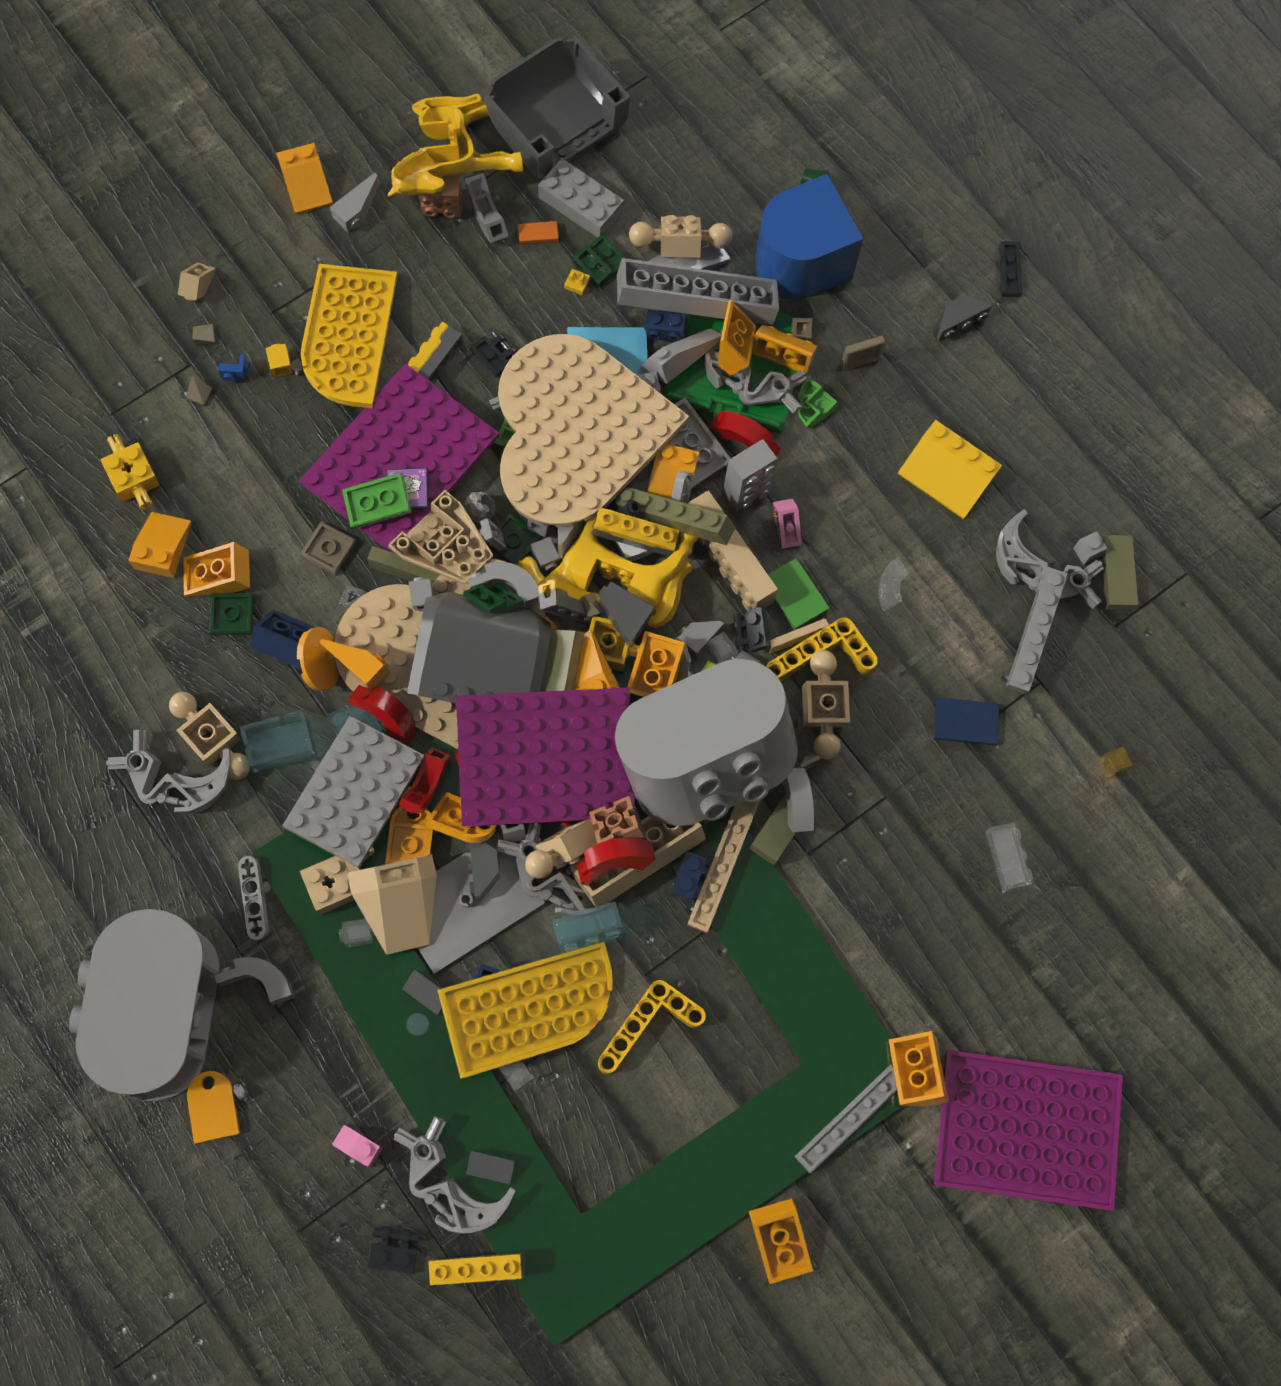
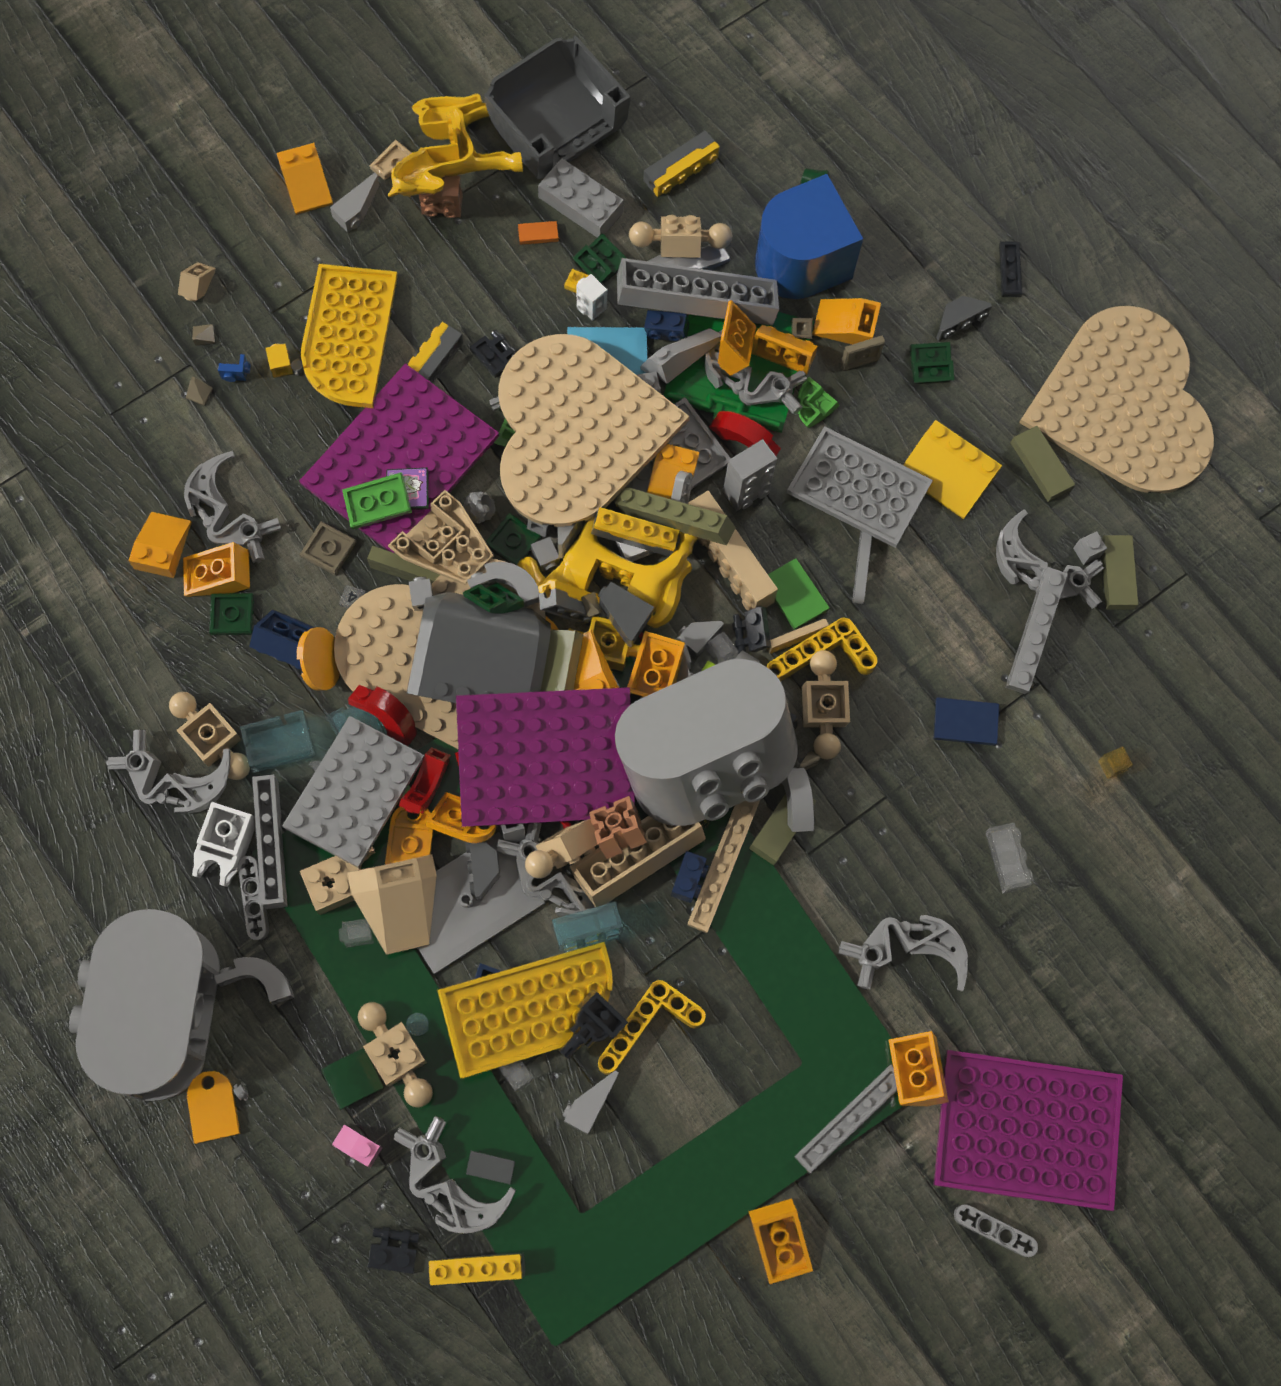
yellow brick [100,434,160,509] -> none
light orange slope [320,639,390,690] -> none
dark grey slope [402,970,442,1015] -> none
light grey arch [464,171,508,243] -> none
light grey plate [480,518,506,551] -> none
red arch [577,837,656,886] -> none
black pin [617,500,641,517] -> none
bright pink slope [773,499,802,549] -> none
clear tile [878,557,909,611] -> none
none -> light grey piece [184,451,282,563]
none -> white brick [192,802,256,887]
none -> light grey brick [252,774,288,909]
none -> dark green slope [321,1048,384,1110]
none -> tan brick [358,1002,433,1108]
none -> tan tile [370,140,412,180]
none -> black brick [559,990,628,1060]
none -> light grey slope [562,1071,619,1135]
none -> white brick [576,274,607,321]
none -> piece [644,130,719,197]
none -> light grey piece [787,426,933,548]
none -> light orange slope [812,298,881,345]
none -> light grey piece [838,915,968,992]
none -> light grey beam [852,531,872,604]
none -> dark green slope [910,342,954,383]
none -> light grey beam [954,1205,1038,1257]
none -> olive piece [1011,426,1075,502]
none -> tan plate [1019,306,1214,494]

